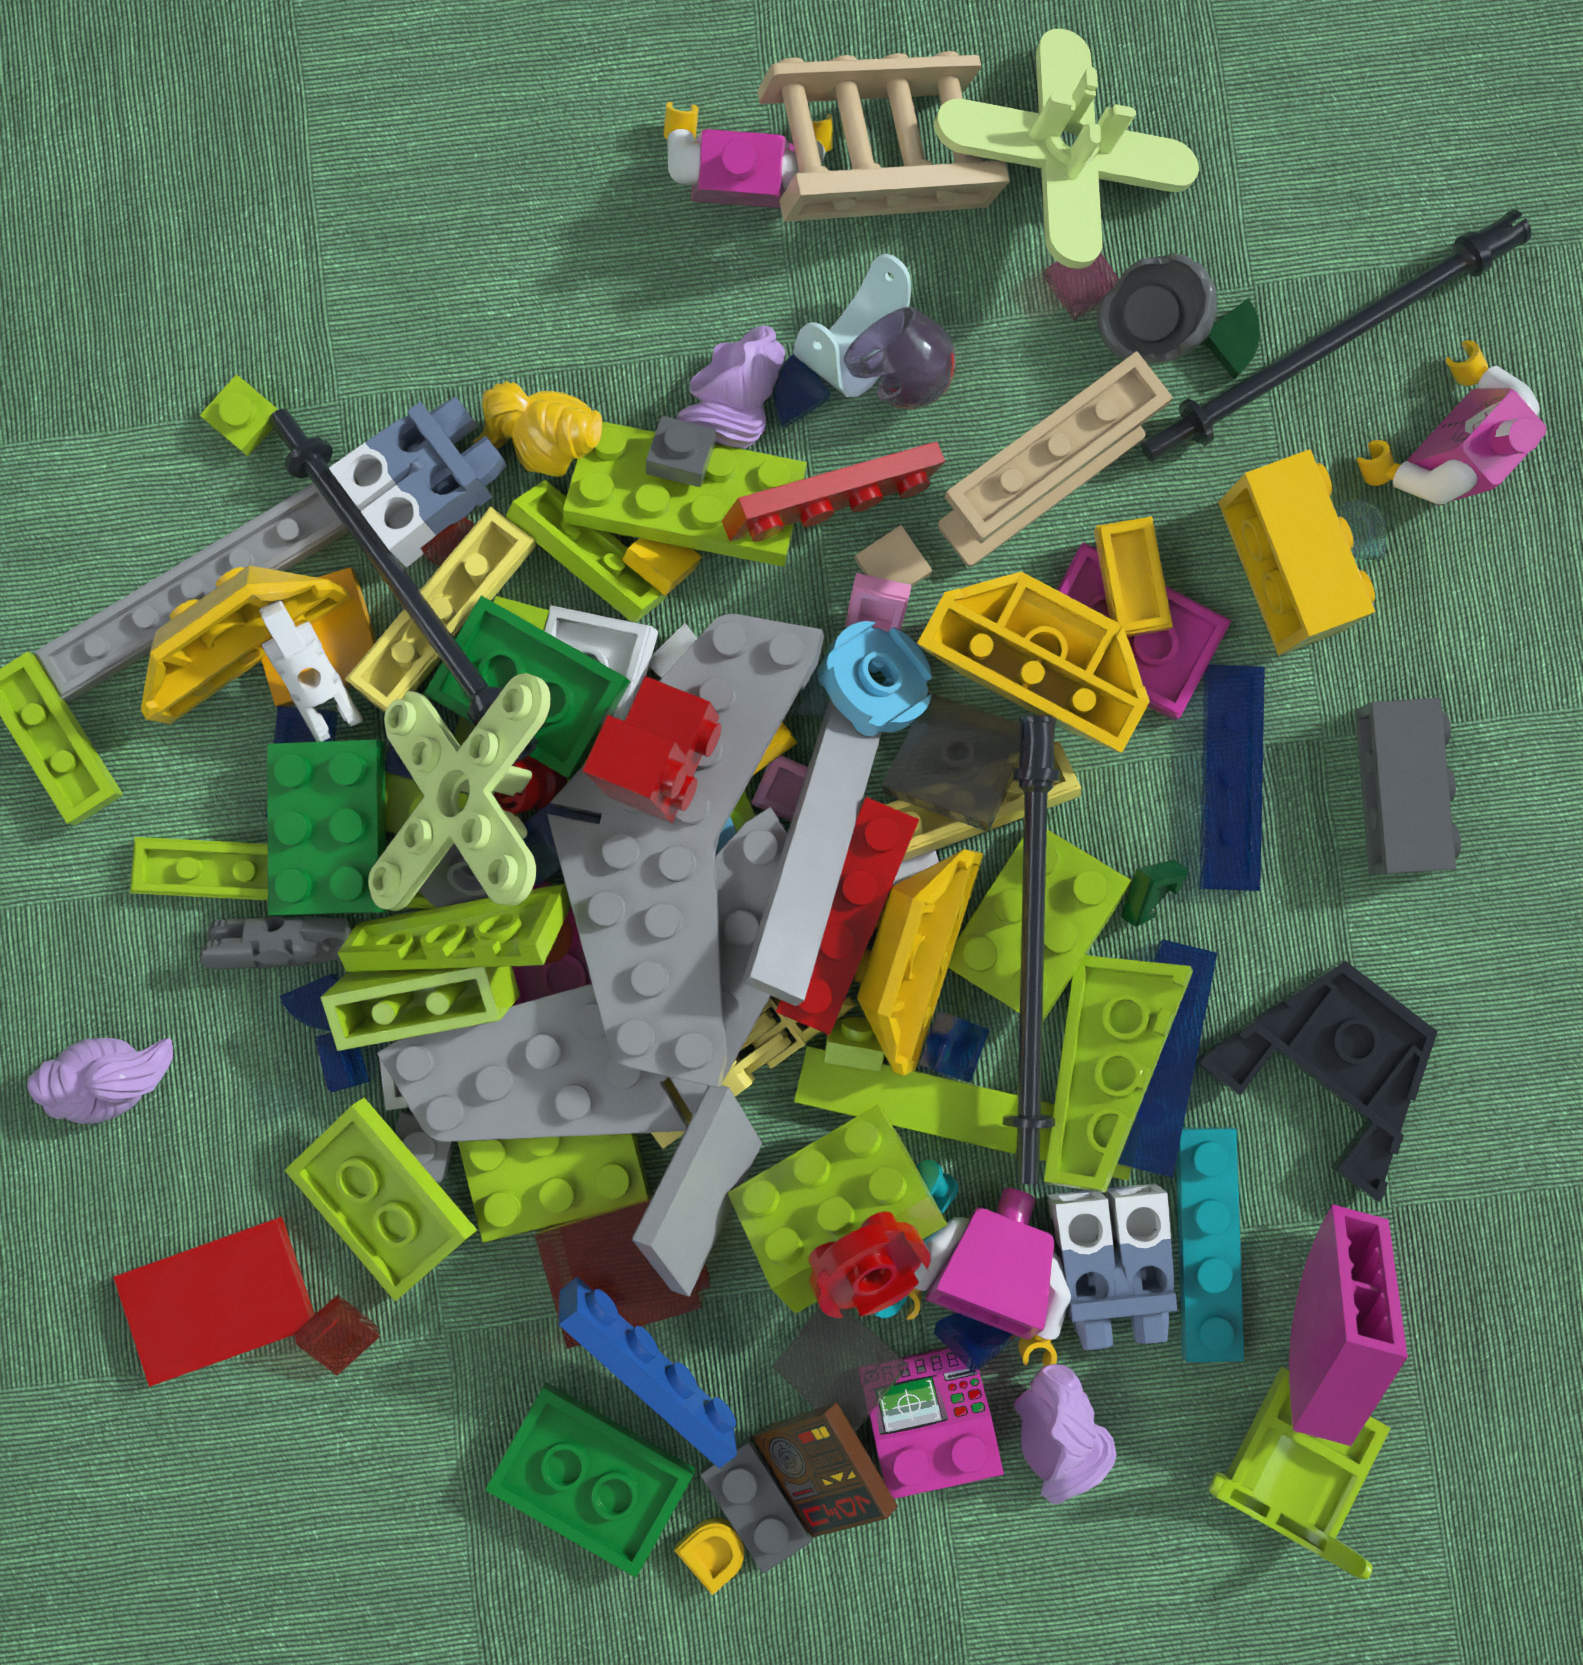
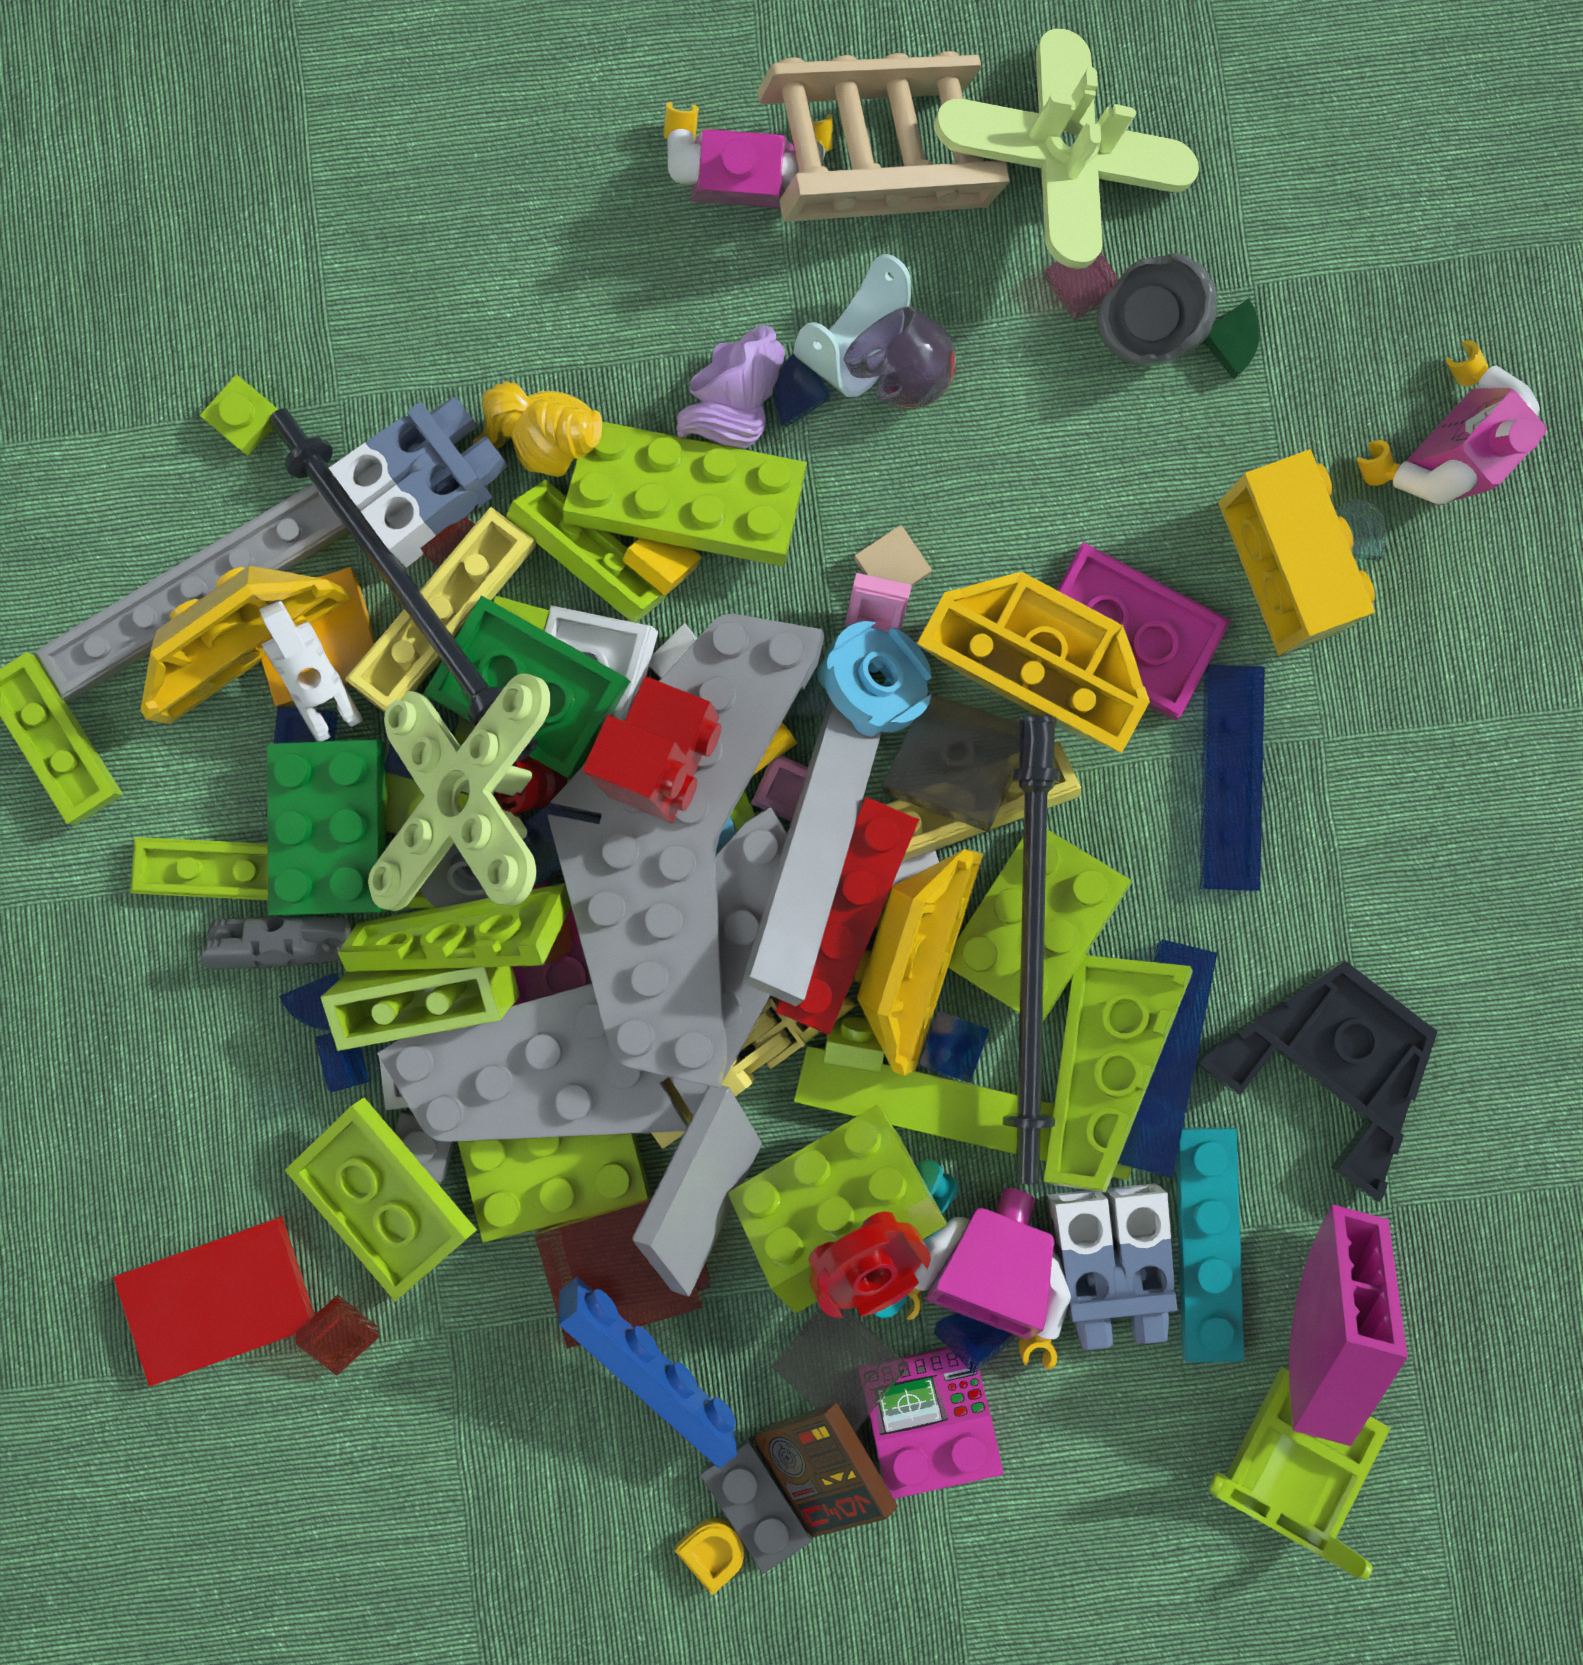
lavender hair [27,1038,173,1124] -> none
green plate [485,1382,695,1578] -> none
dark grey plate [646,416,716,488] -> none
plate [721,441,946,542] -> none
tan fence [938,351,1173,567] -> none
lavender hair [1014,1364,1116,1505] -> none
yellow tile [1093,516,1173,637] -> none
dark green tile [1121,860,1189,927] -> none
black bar [1141,209,1531,462] -> none
dark grey brick [1355,697,1461,876] -> none

